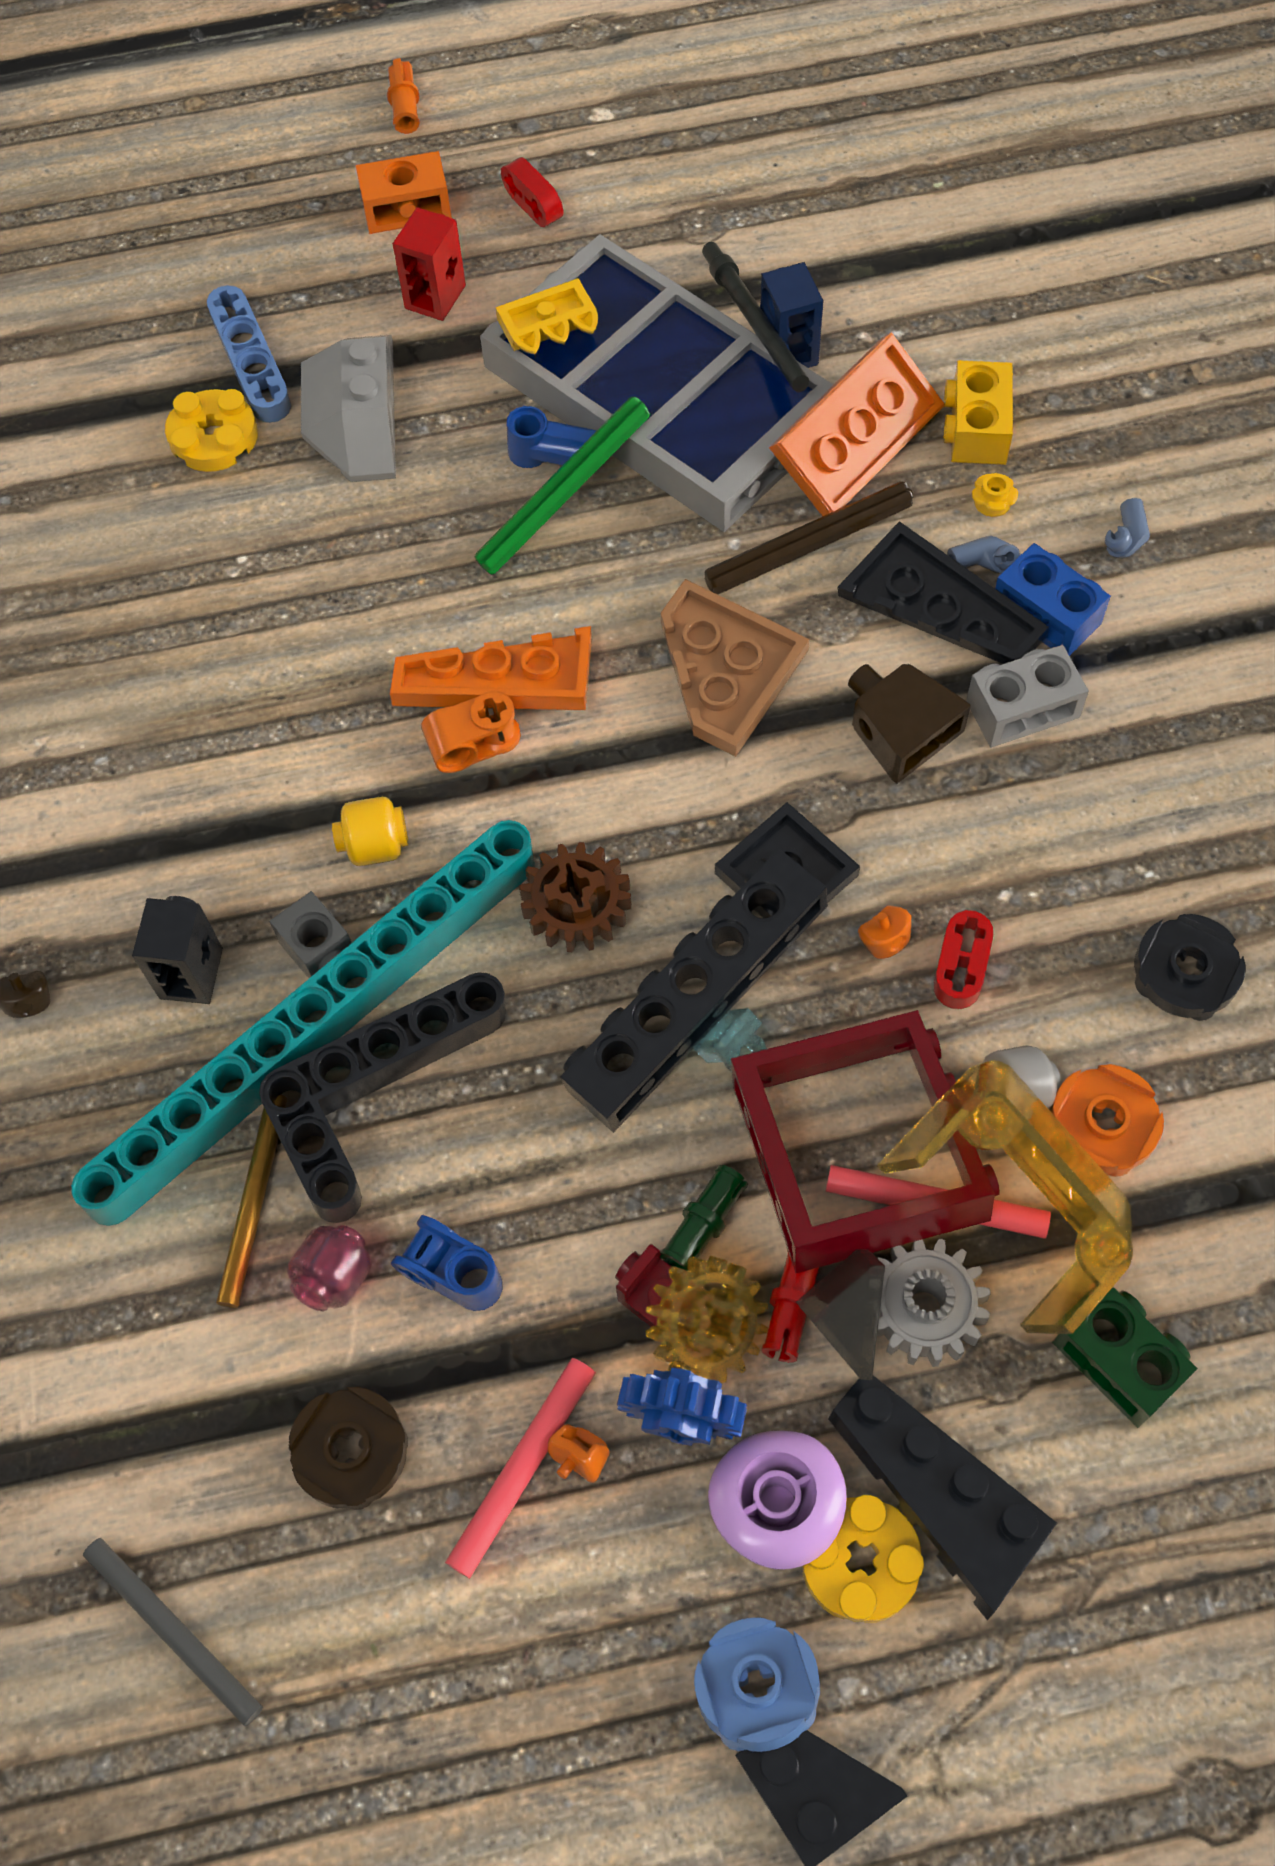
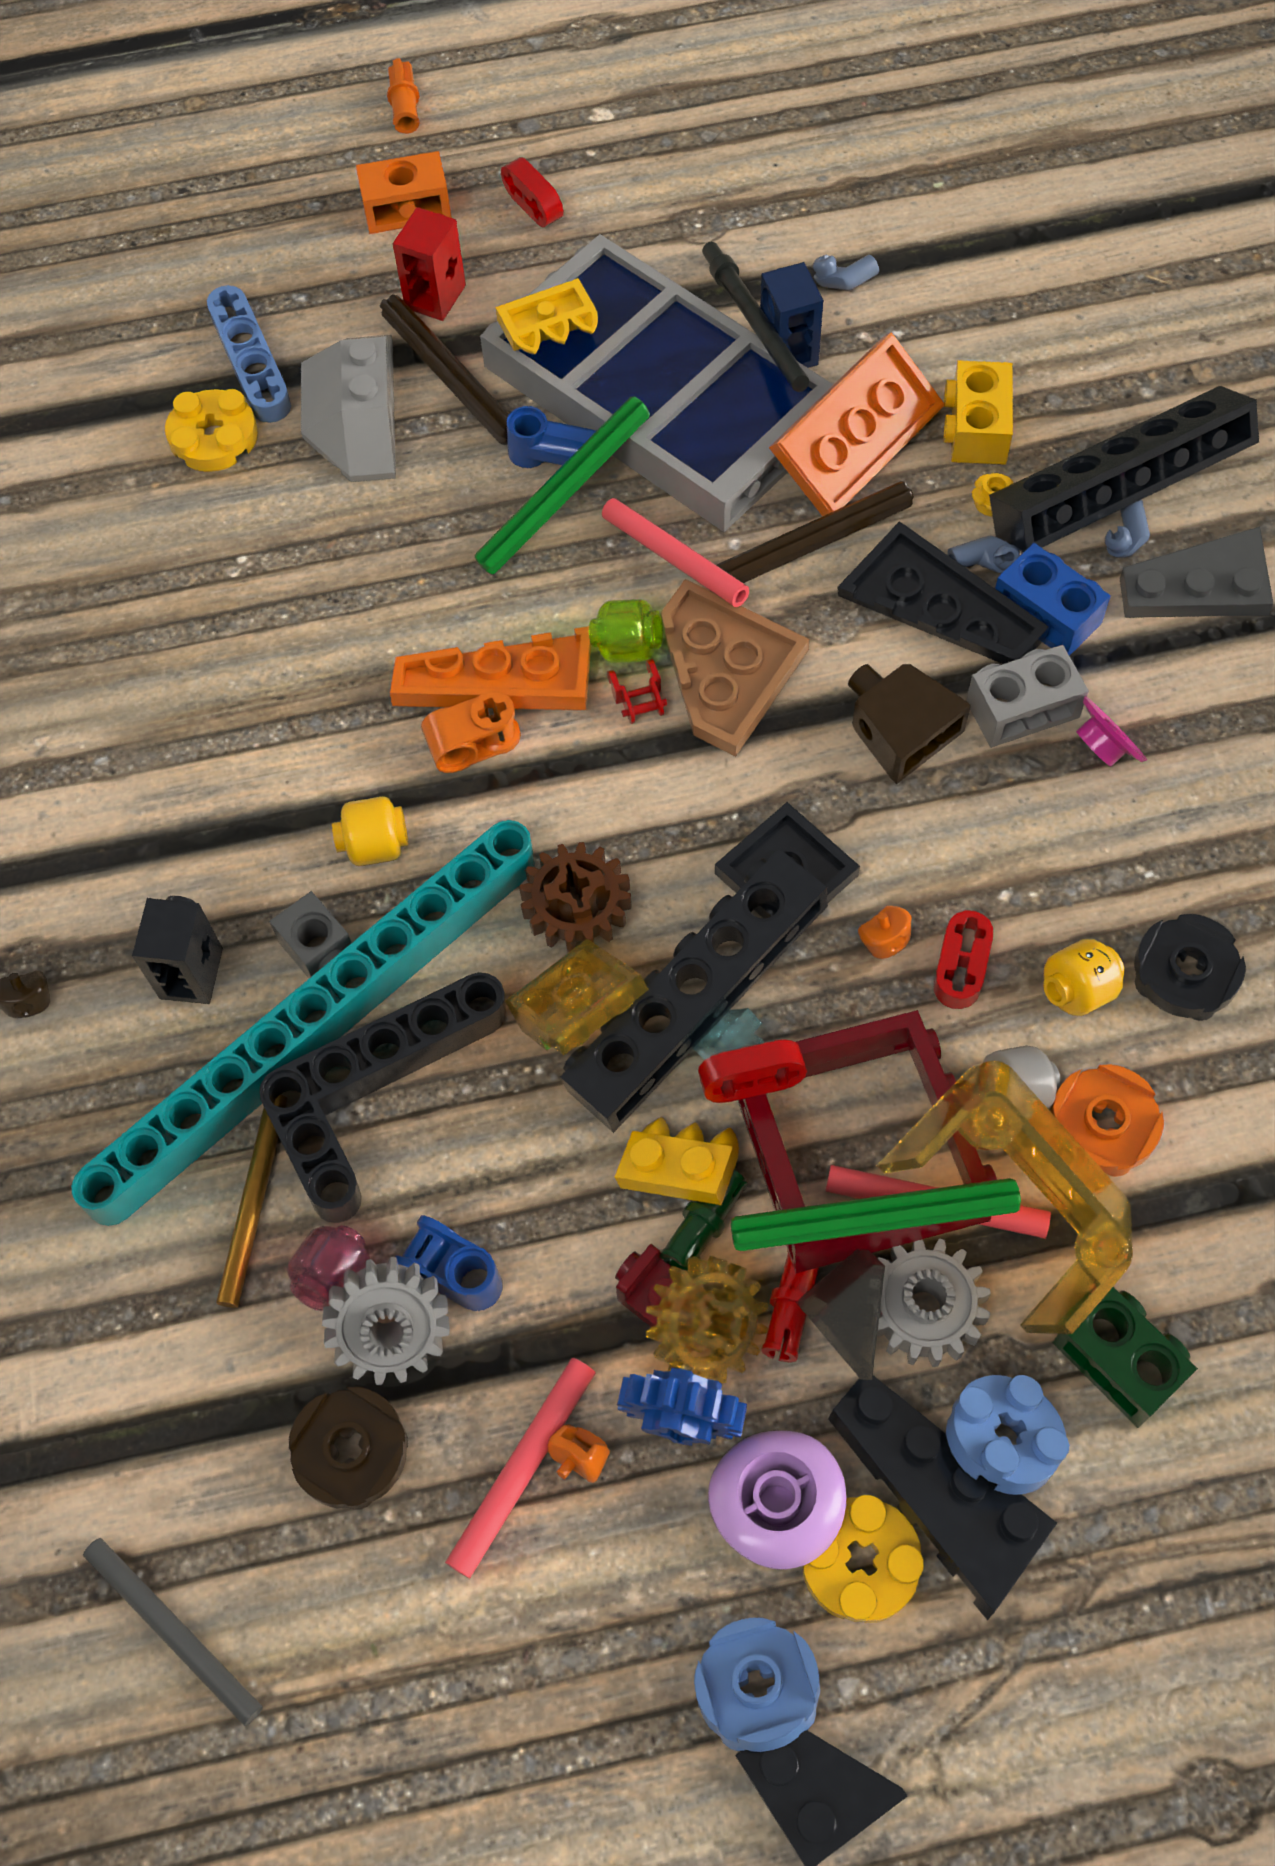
none -> light grey gear [322,1257,450,1385]
none -> dark brown axle [380,294,509,445]
none -> clear yellow plate [505,939,649,1055]
none -> clear neon green head [589,599,663,663]
none -> coral piece [602,498,749,607]
none -> red piece [607,659,667,724]
none -> yellow plate [614,1117,739,1205]
none -> red beam [698,1039,807,1103]
none -> green axle [731,1178,1021,1251]
none -> sand blue arm [813,255,879,291]
none -> medium blue plate [946,1375,1070,1495]
none -> black brick [989,386,1259,552]
none -> yellow head [1043,939,1124,1016]
none -> dark pink piece [1076,696,1148,767]
none -> dark grey wing [1120,526,1274,618]

